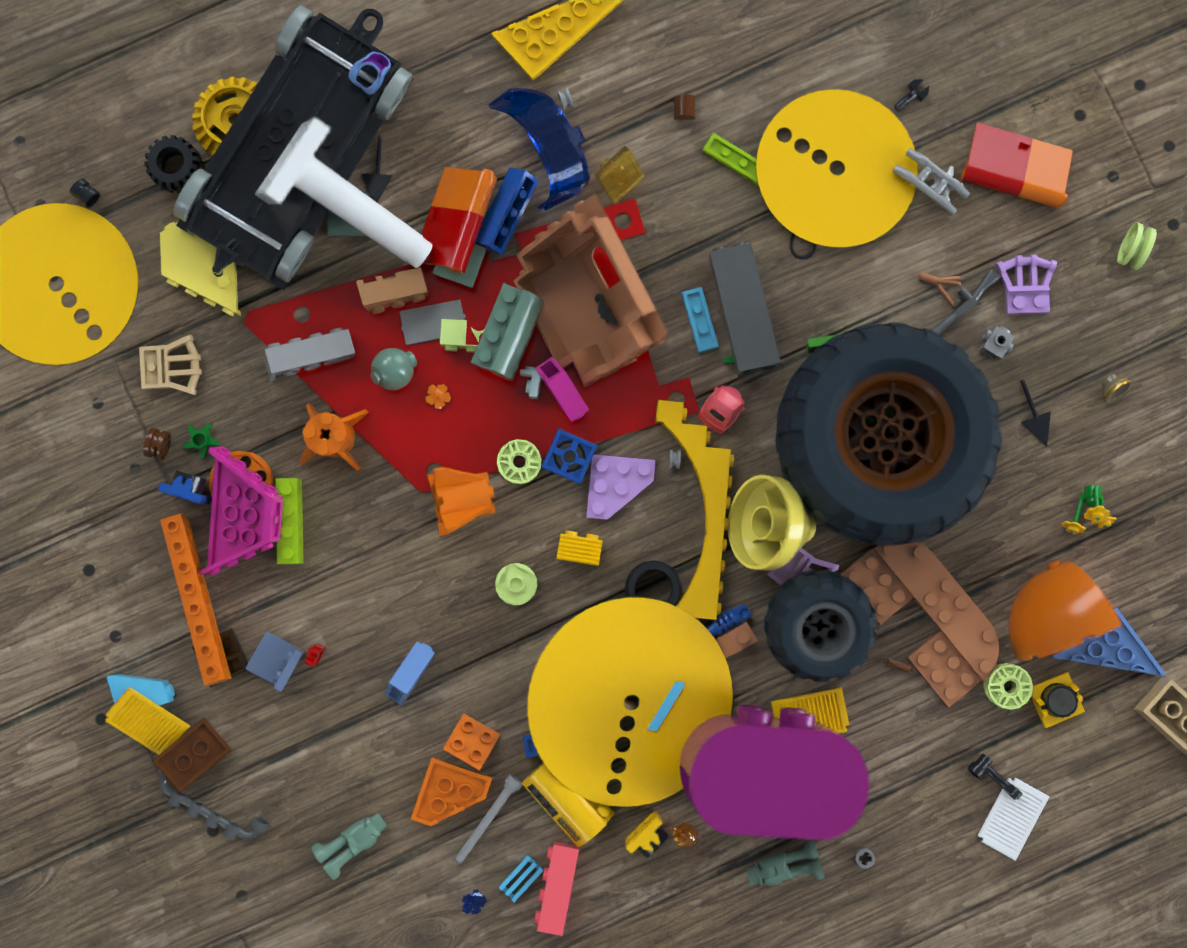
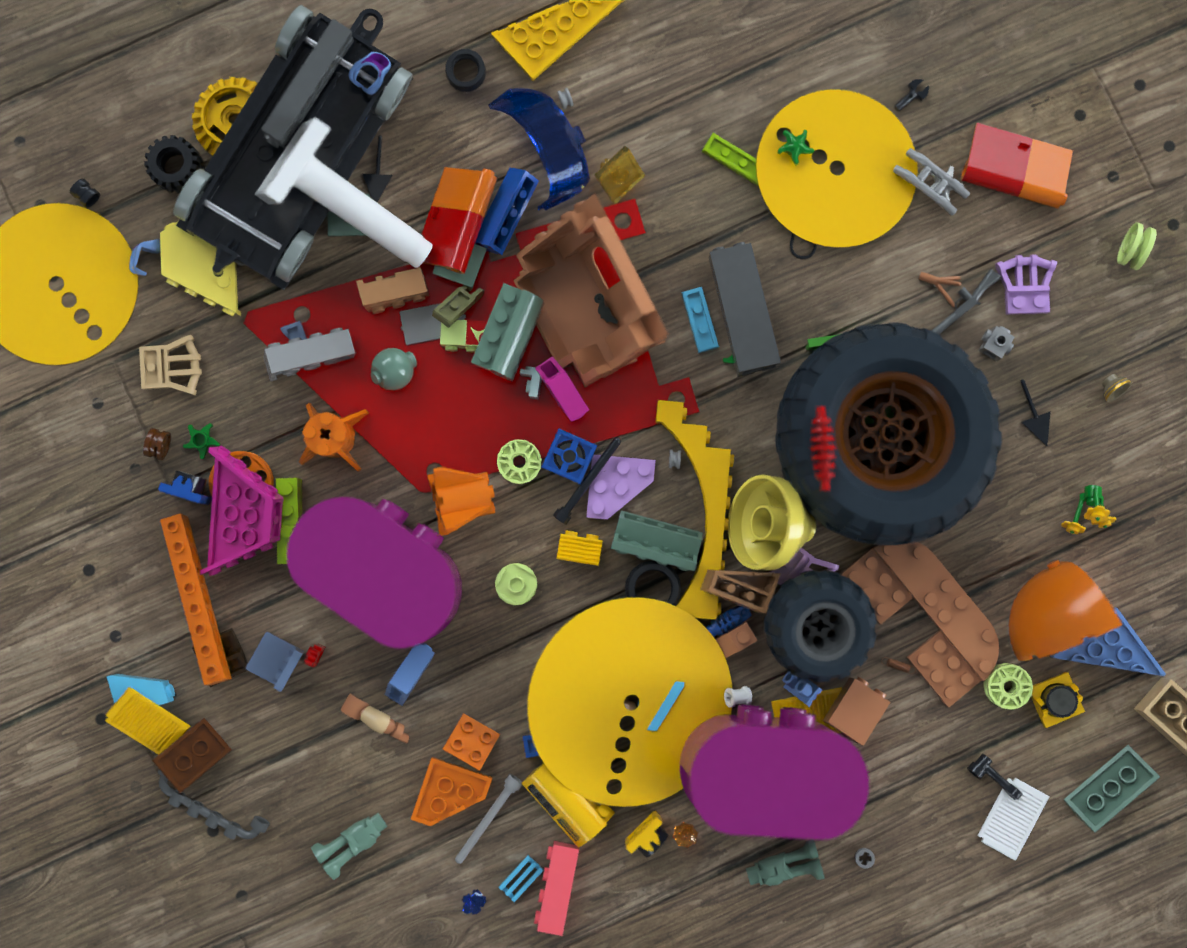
orange plant [425,384,451,409] -> none
reddish brown brick [674,94,695,120] -> none
coral helmet [698,385,746,435] -> none
none -> medium blue piece [129,239,161,276]
none -> dark grey brick [262,19,354,149]
none -> sand blue tile [280,321,307,340]
none -> magenta brick [287,497,462,648]
none -> piece [341,693,409,744]
none -> olive hinge [432,285,484,328]
none -> black tyre [446,49,486,92]
none -> black piece [553,437,621,525]
none -> sand green brick [611,510,703,571]
none -> medium nougat wedge [700,570,781,614]
none -> white bush [724,686,752,708]
none -> green animal [777,130,814,165]
none -> medium blue hips [782,671,822,707]
none -> red piece [810,406,836,491]
none -> nougat brick [823,677,891,746]
none -> sand green slope [1064,745,1160,833]

